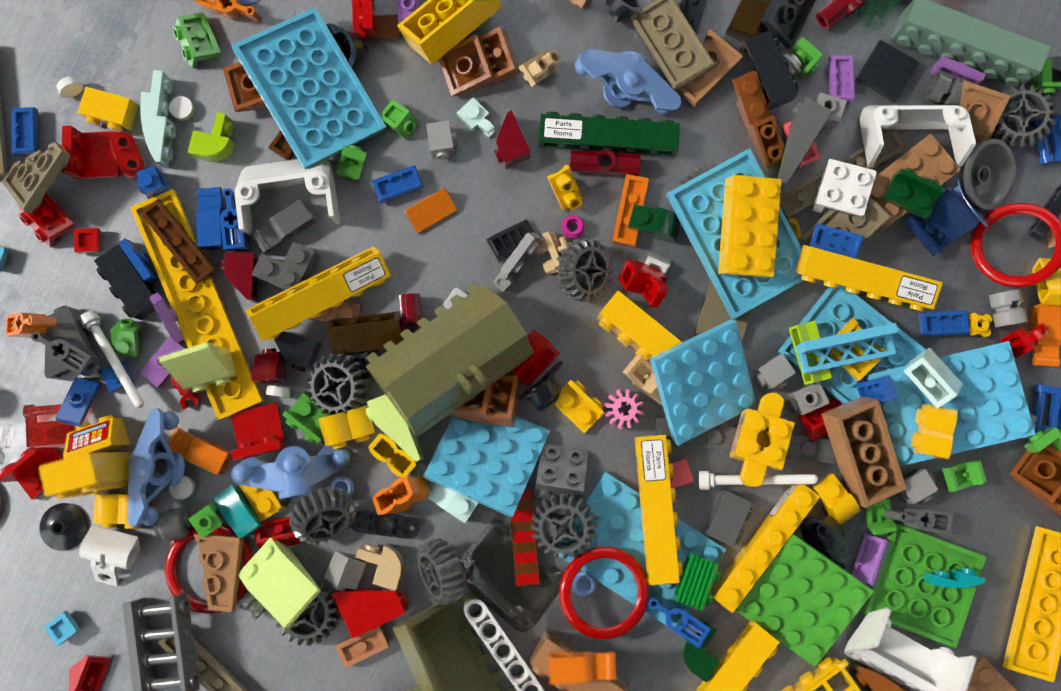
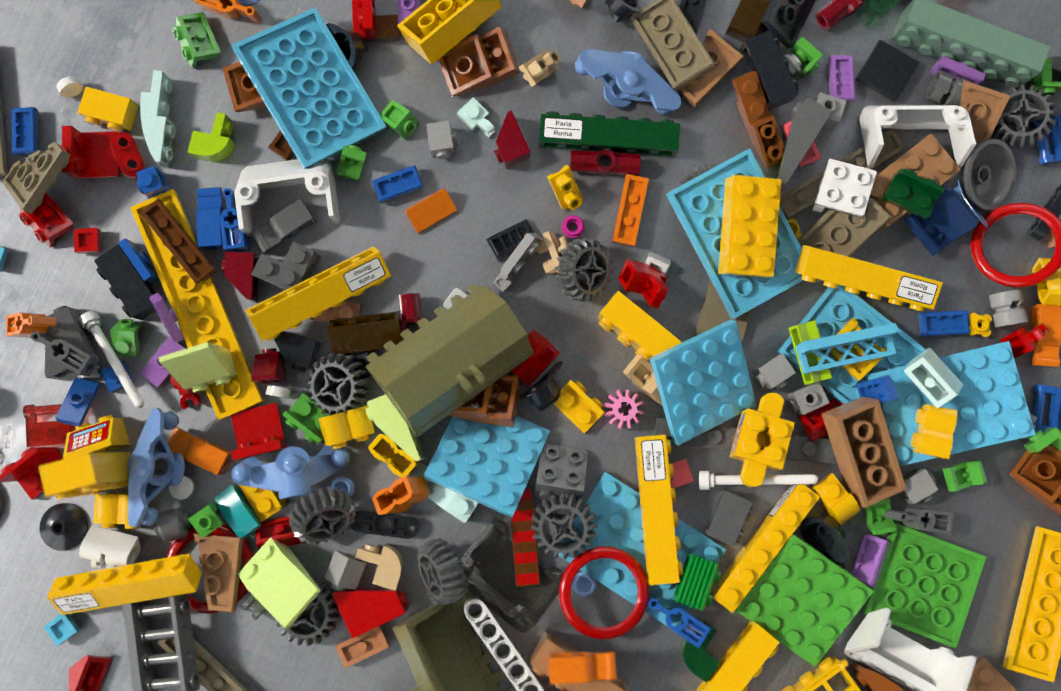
white tile [169,96,195,121] -> none
dark green brick [628,204,681,243] -> none
blue plate [809,223,864,259] -> none
teal slope [924,567,985,588] -> none
none -> yellow brick [47,554,202,615]

